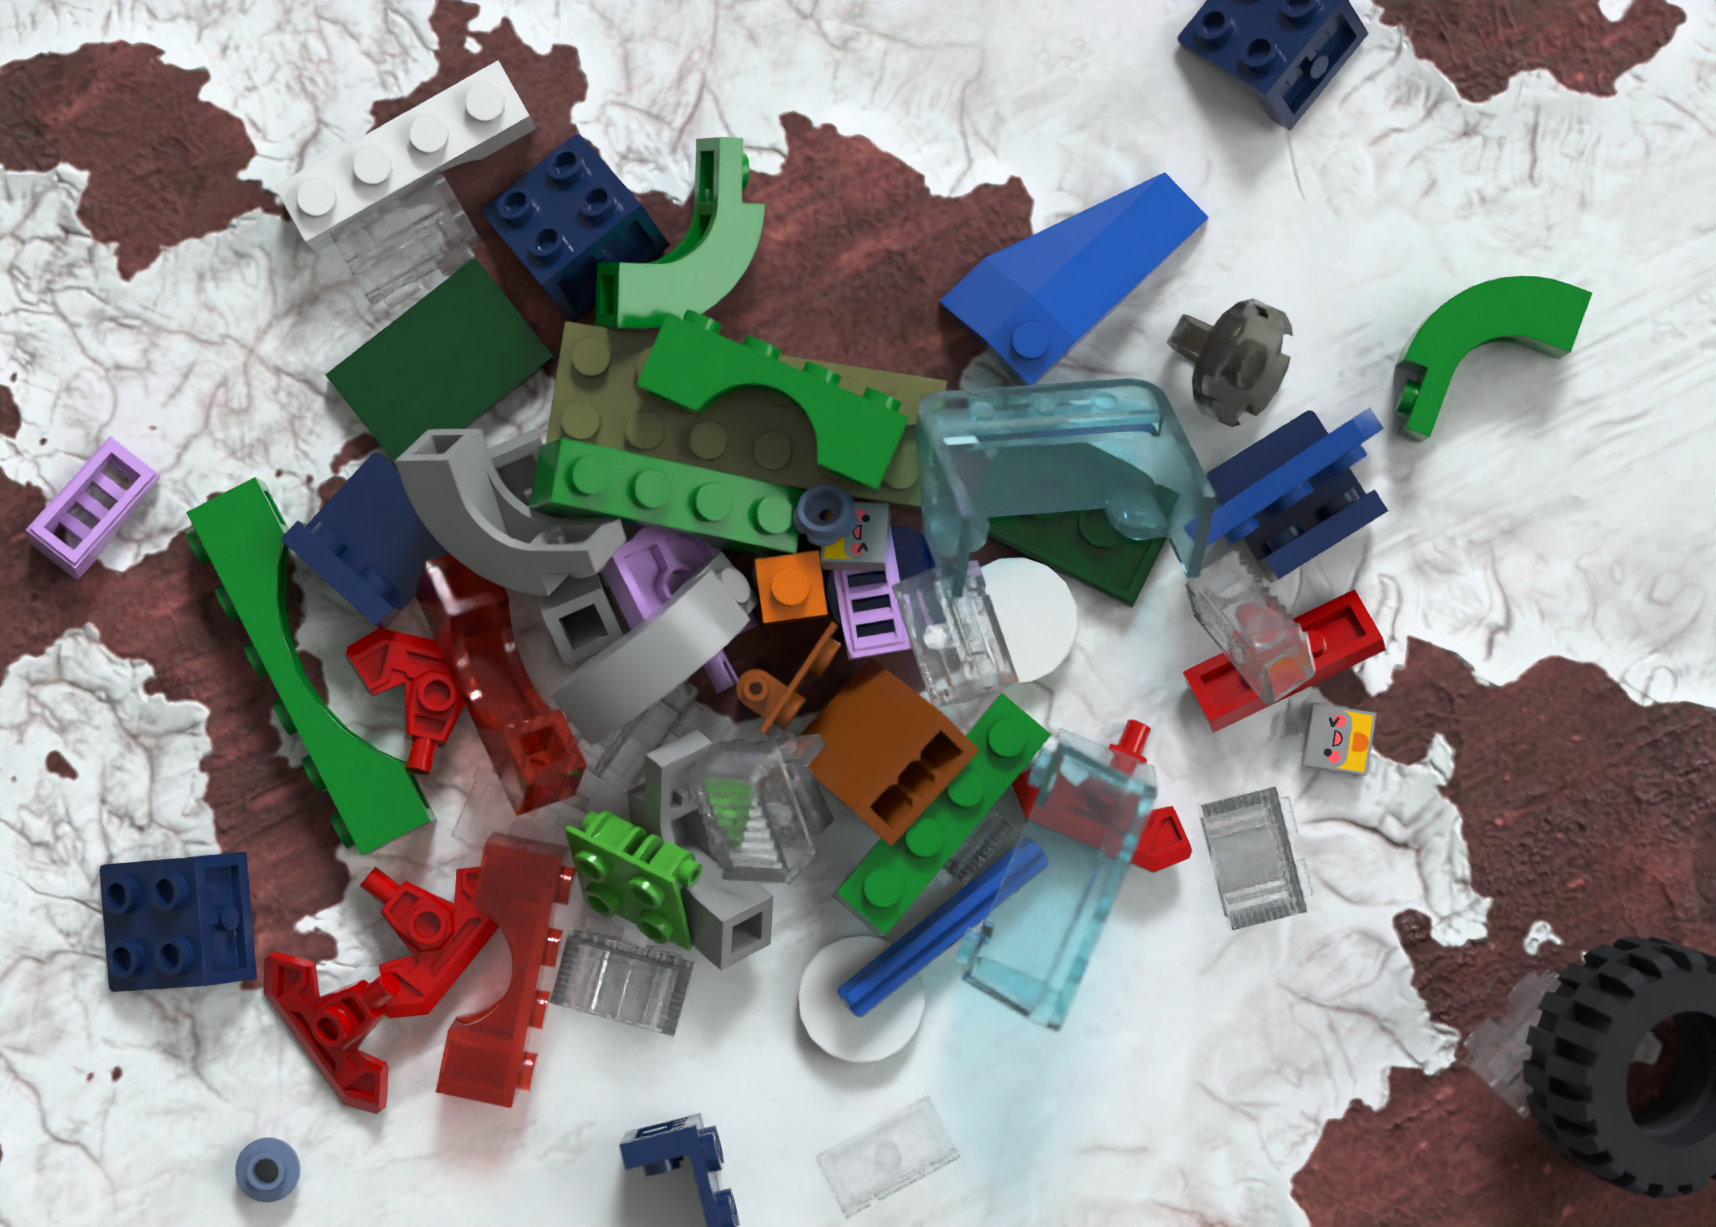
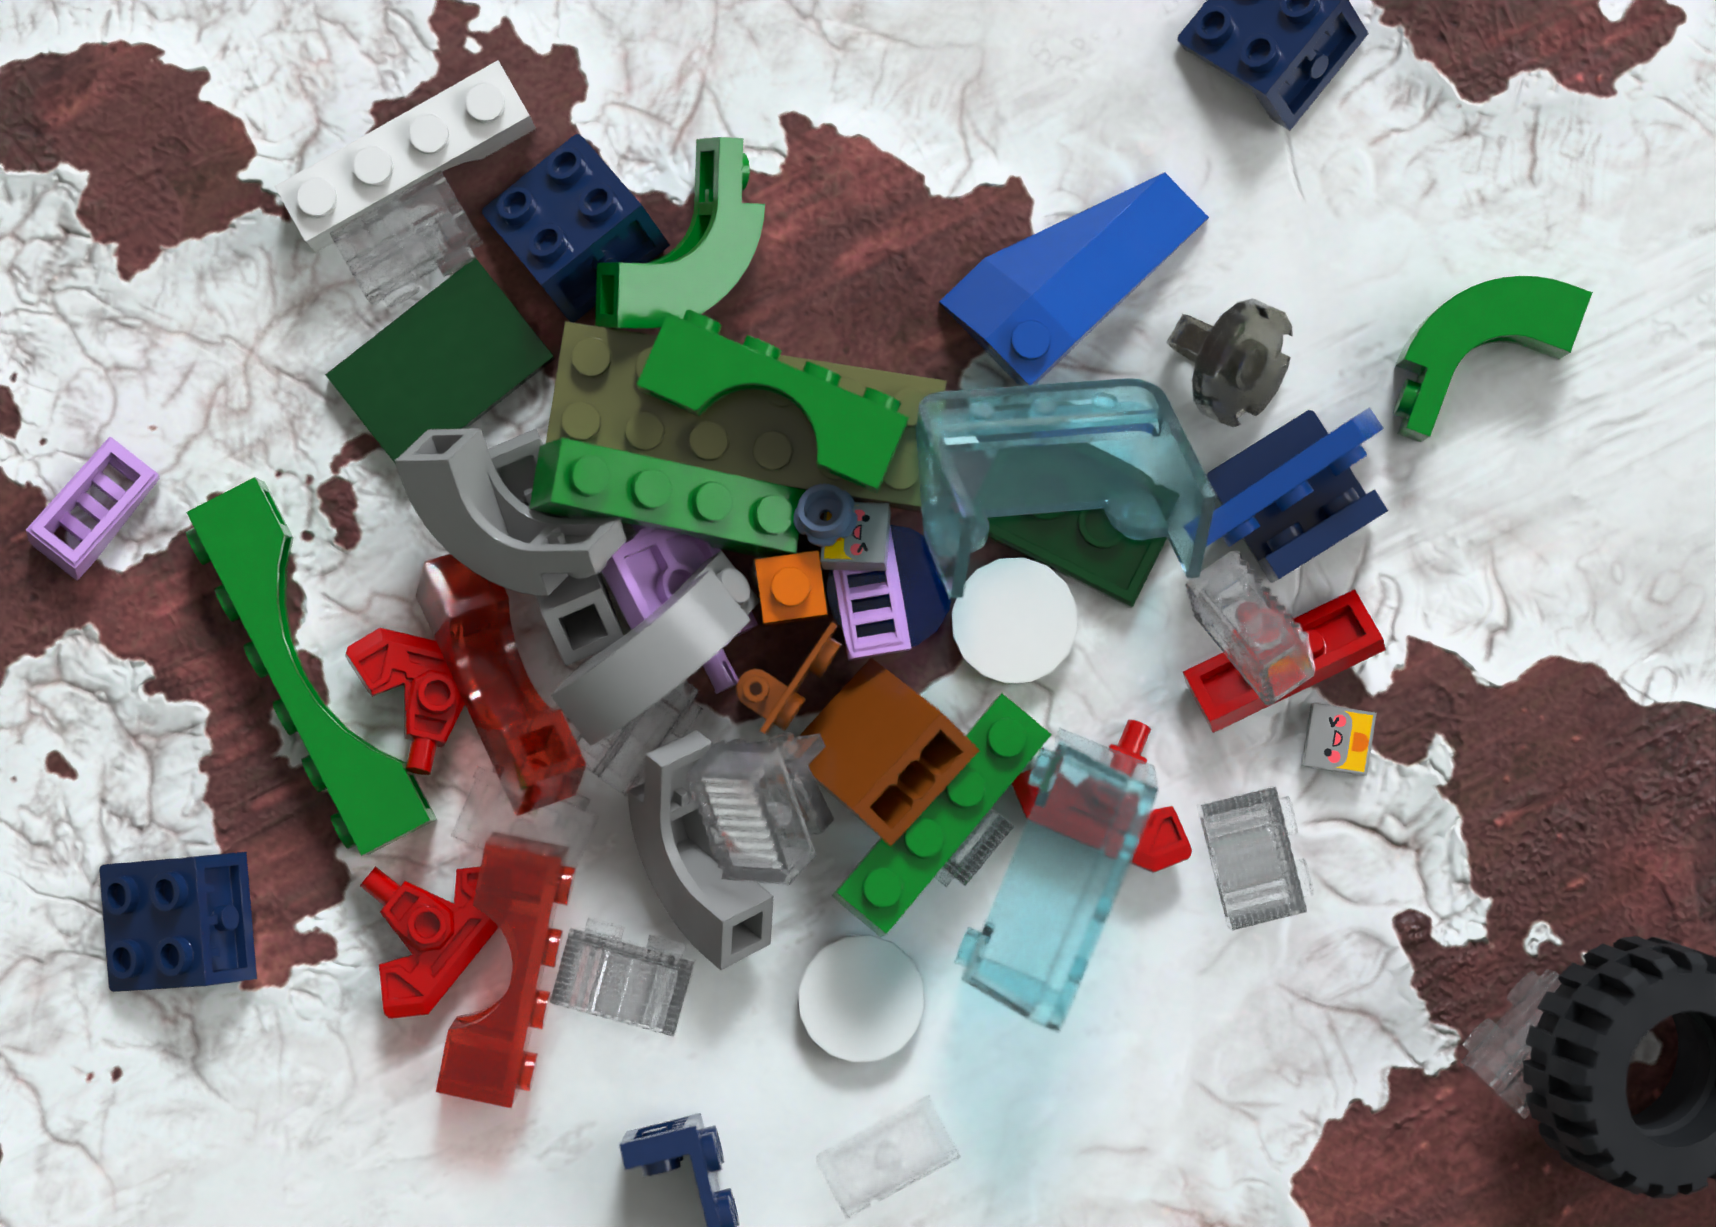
sand blue plate [235,1137,301,1202] -> none
red piece [263,952,401,1114] -> none
dark blue bracket [280,452,452,629] -> none
bright green hinge [565,811,702,951] -> none
blue axle [837,837,1051,1018] -> none
clear brick [891,560,1019,708] -> none

